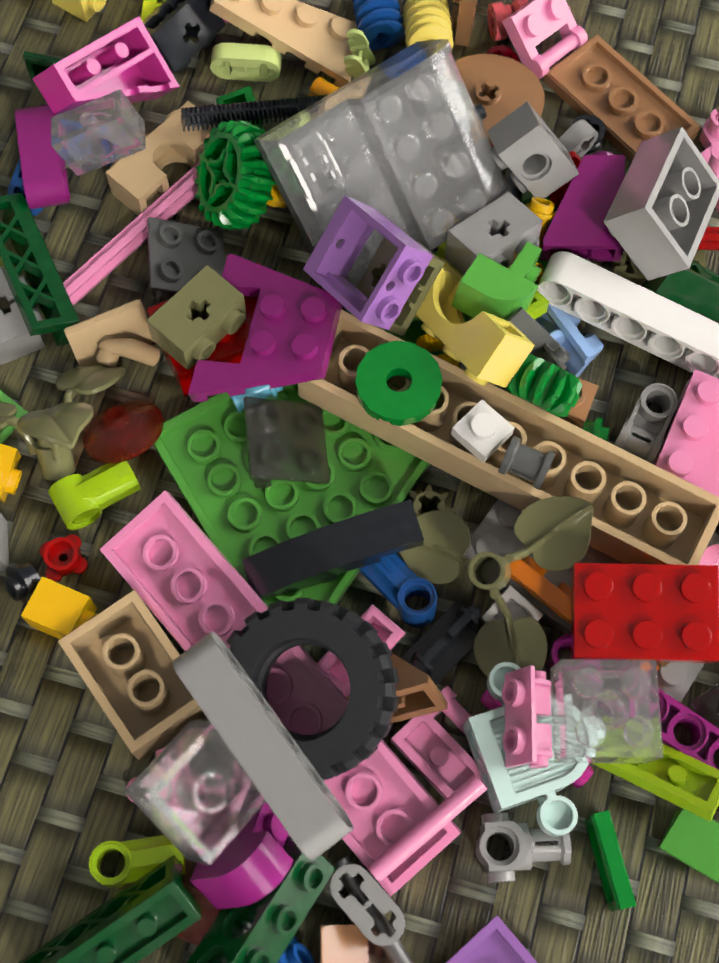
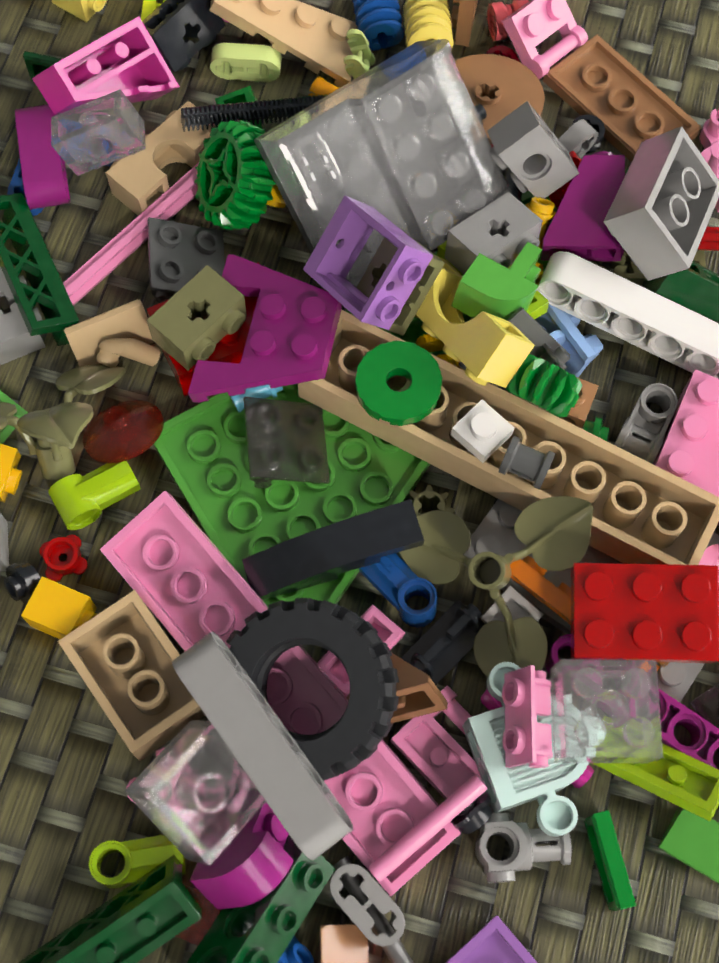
none -> black plate [452,793,492,834]

